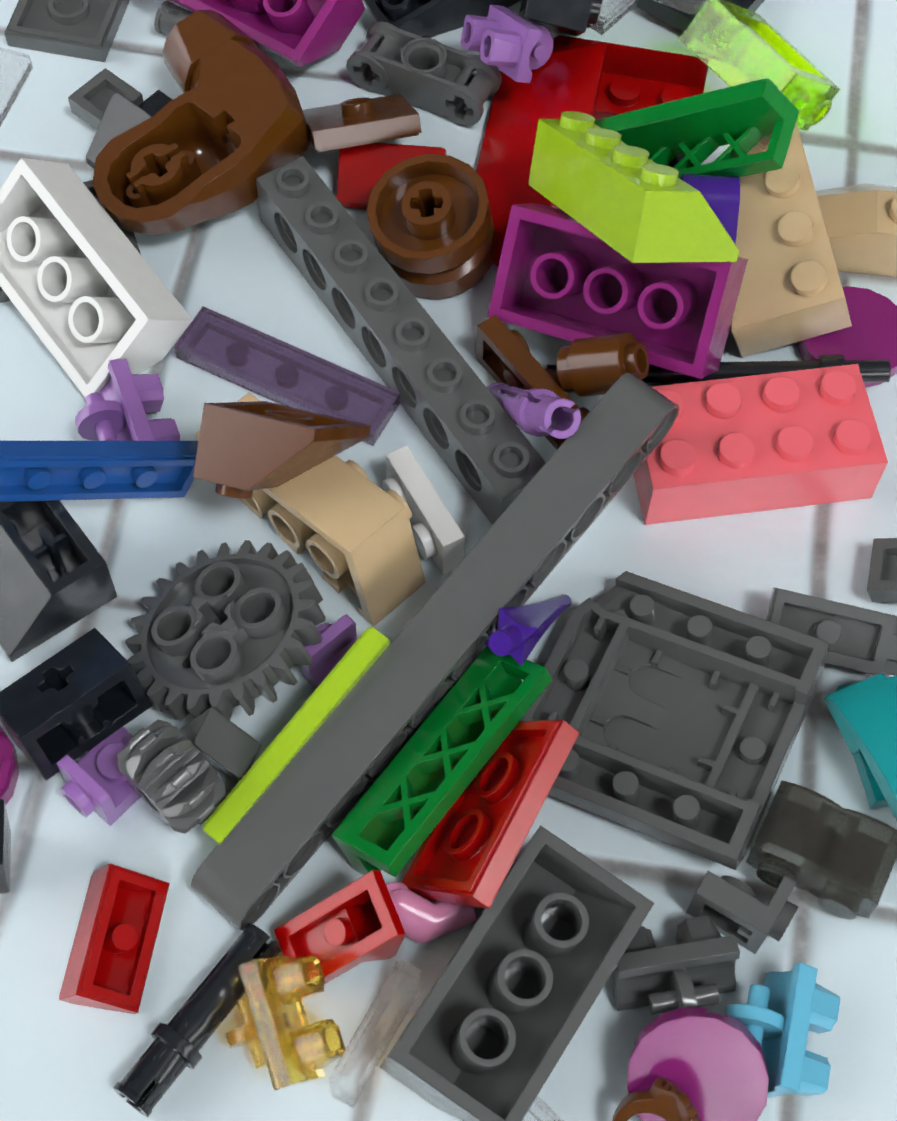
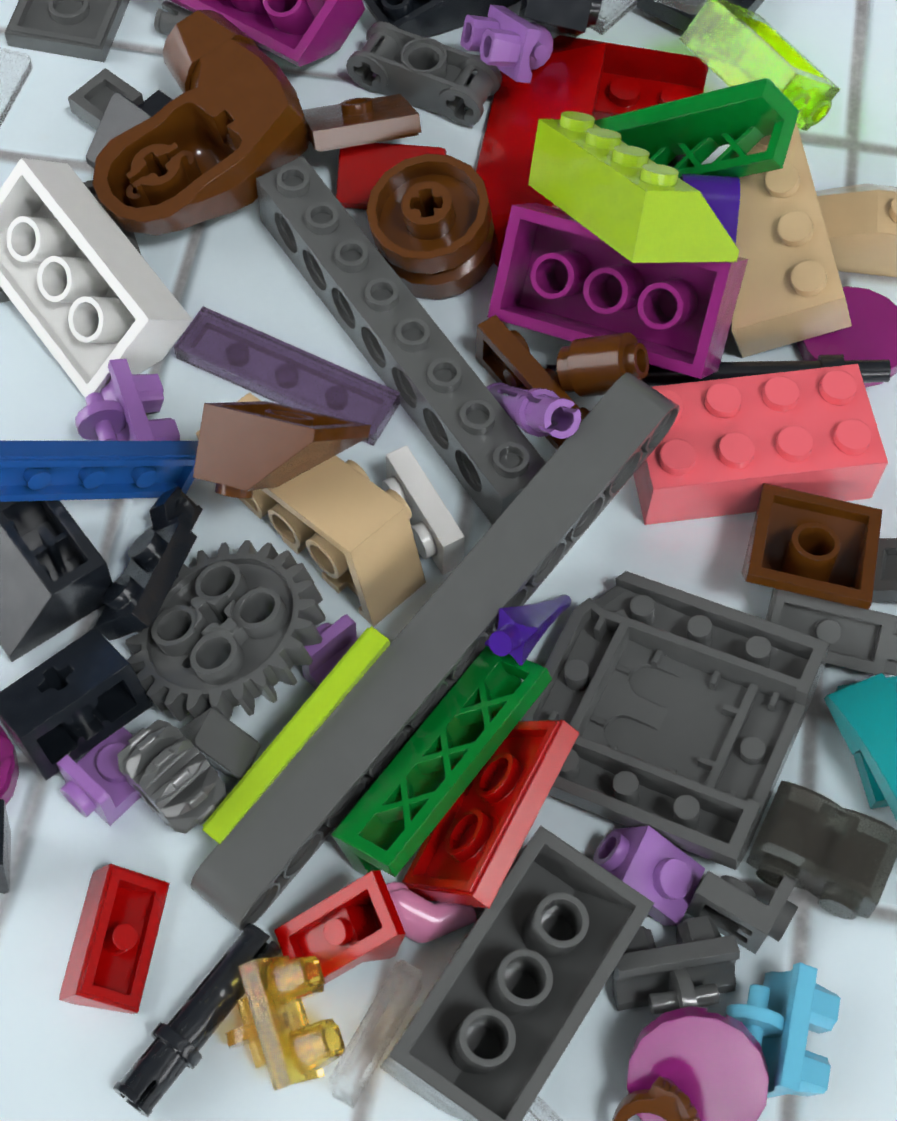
none -> black hinge [94,486,203,641]
none -> medium lavender bracket [593,825,705,926]
none -> reddish brown slope [741,483,883,610]

